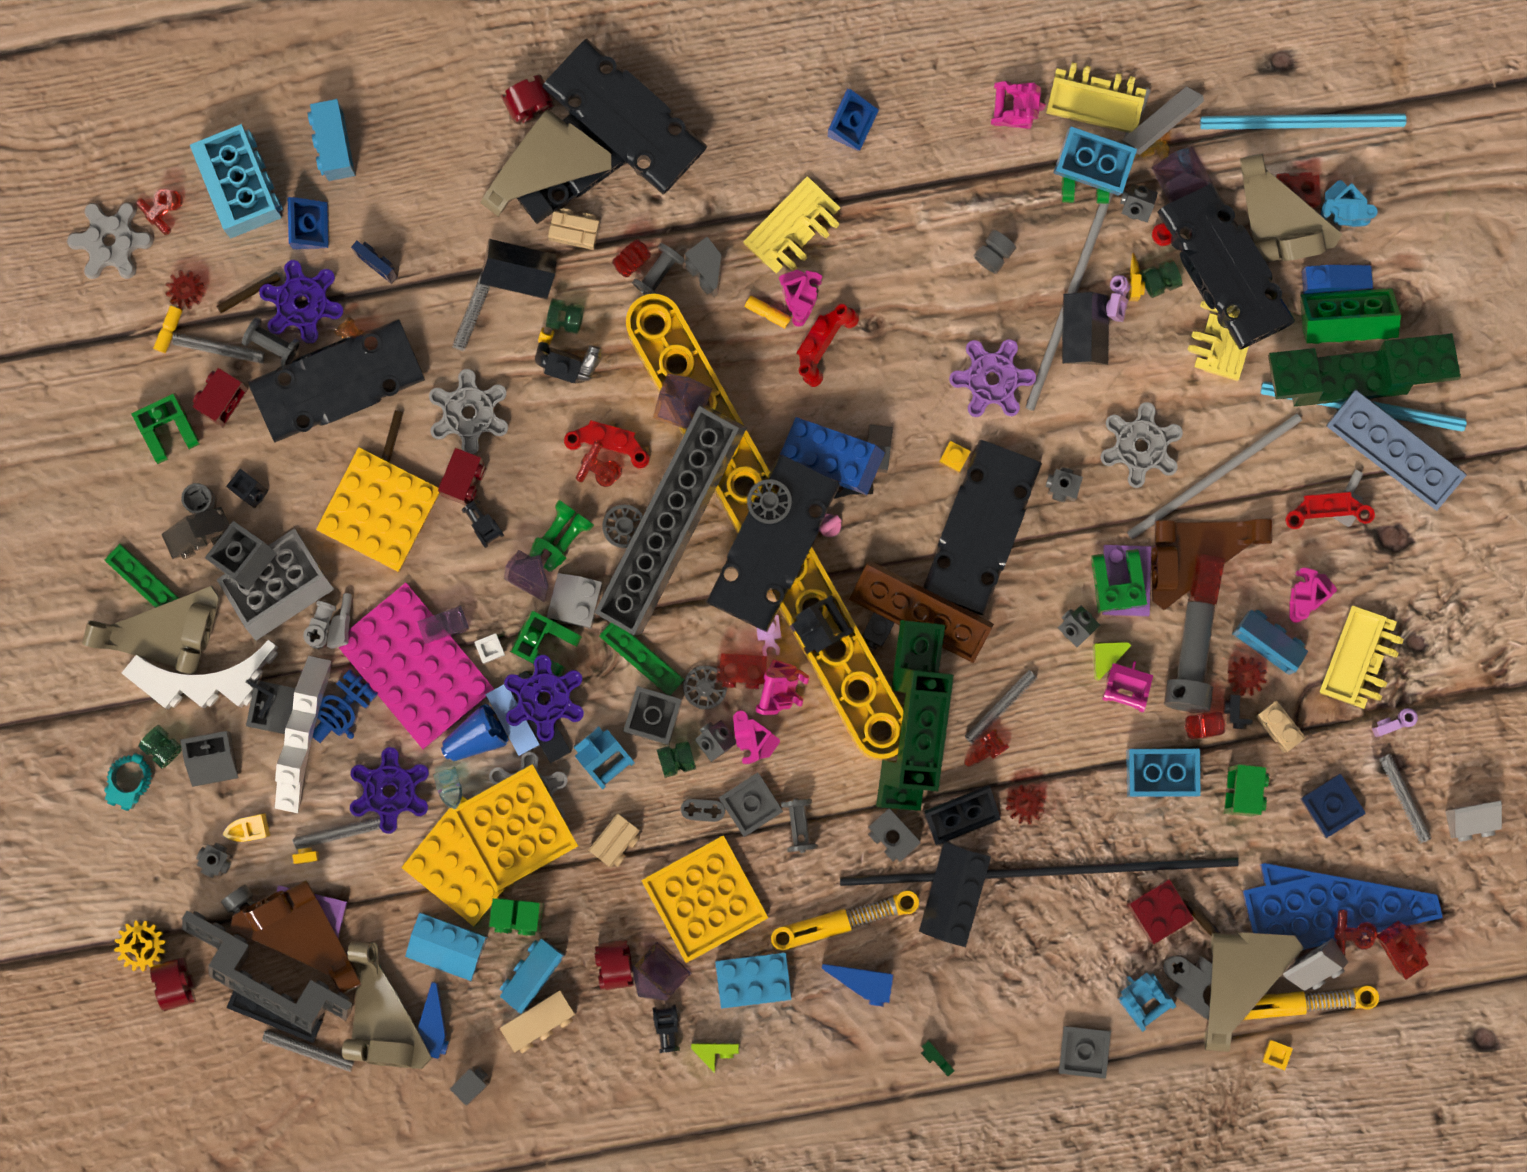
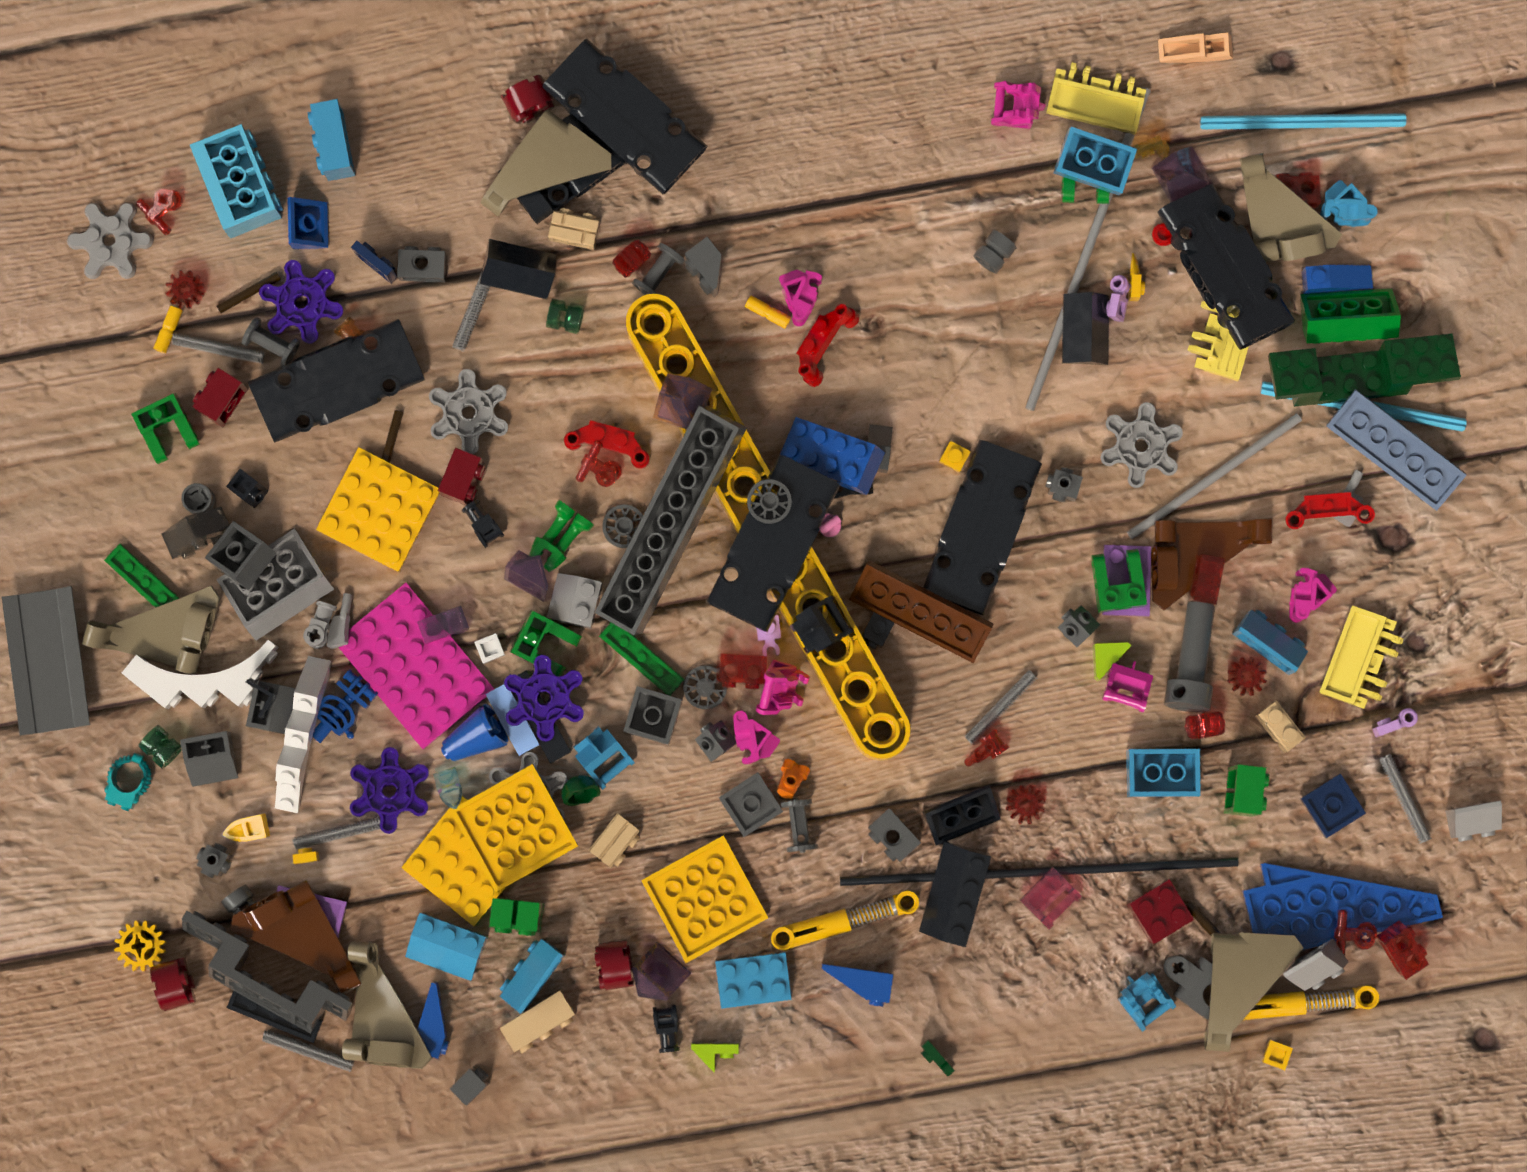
black torso [535,328,603,384] -> none
clear green wheel [657,740,696,778] -> none
dark grey beam [681,799,725,822] -> none
light yellow hinge [743,176,841,274] -> none
blue slope [827,88,879,151] -> none
dark green bracket [876,620,954,811] -> none
medium lavender plate [949,339,1036,417] -> none
dark grey plate [1058,1026,1111,1079] -> none
dark grey brick [1120,183,1158,223] -> none
light grey tile [1122,86,1204,155] -> none
clear green wheel [1141,259,1183,298] -> none
black bracket [1223,695,1253,729] -> none
none -> dark grey hinge [1,586,90,736]
none -> dark grey brick [397,246,447,283]
none -> dark green helmet [561,775,601,806]
none -> orange plate [777,759,810,799]
none -> clear pink plate [1020,867,1082,930]
none -> light nougat slope [1158,32,1233,63]

